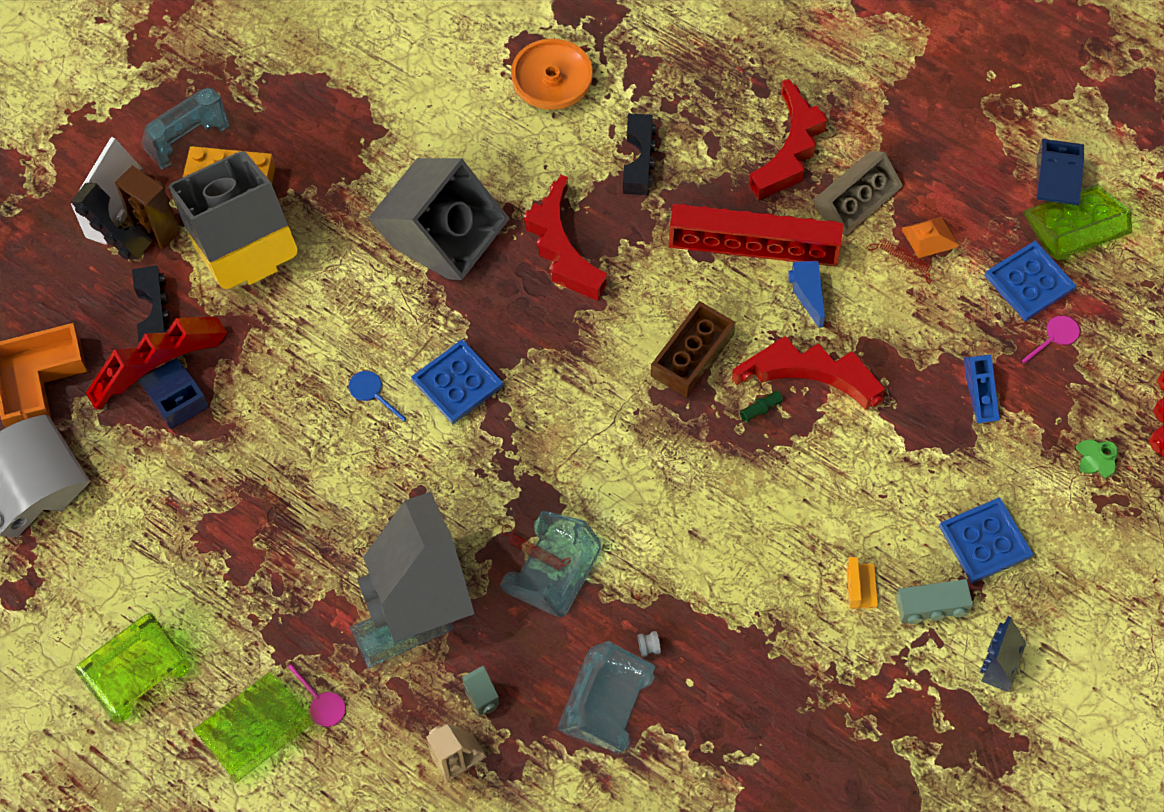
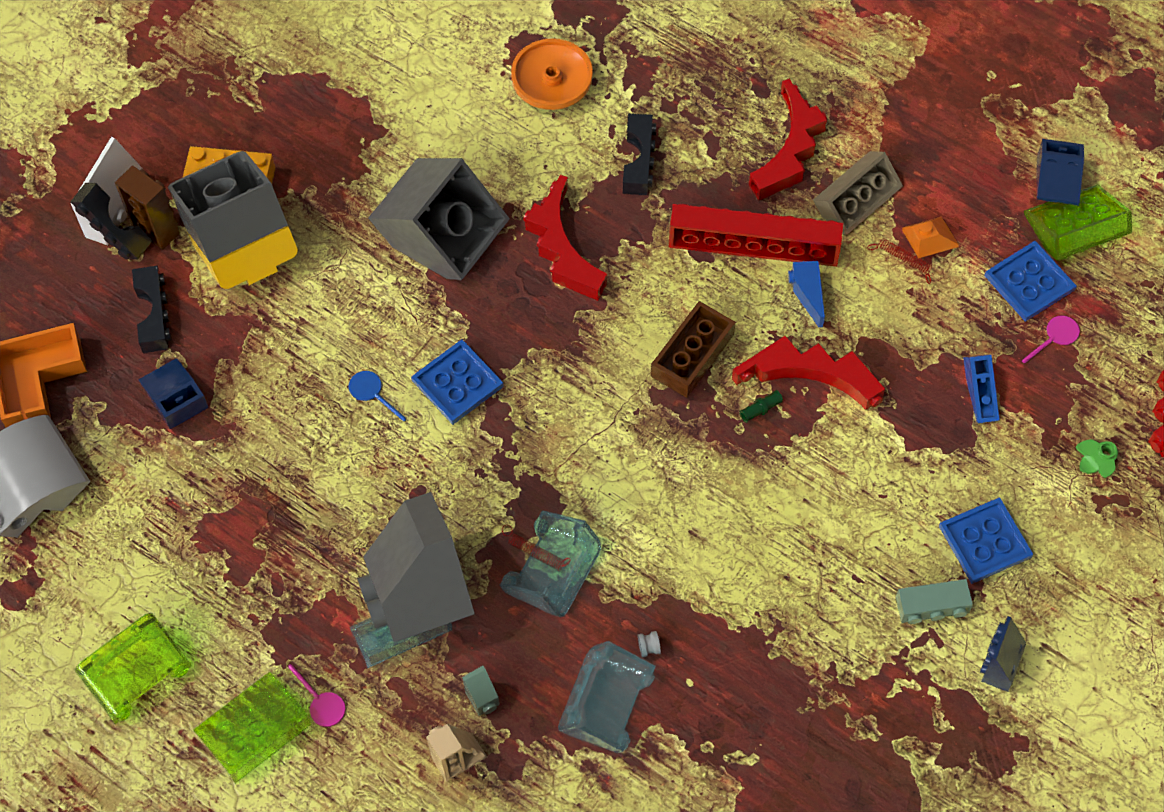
red arch [86,317,227,410] -> none
clear light blue windscreen [142,88,229,169] -> none
light orange panel [846,557,878,609] -> none

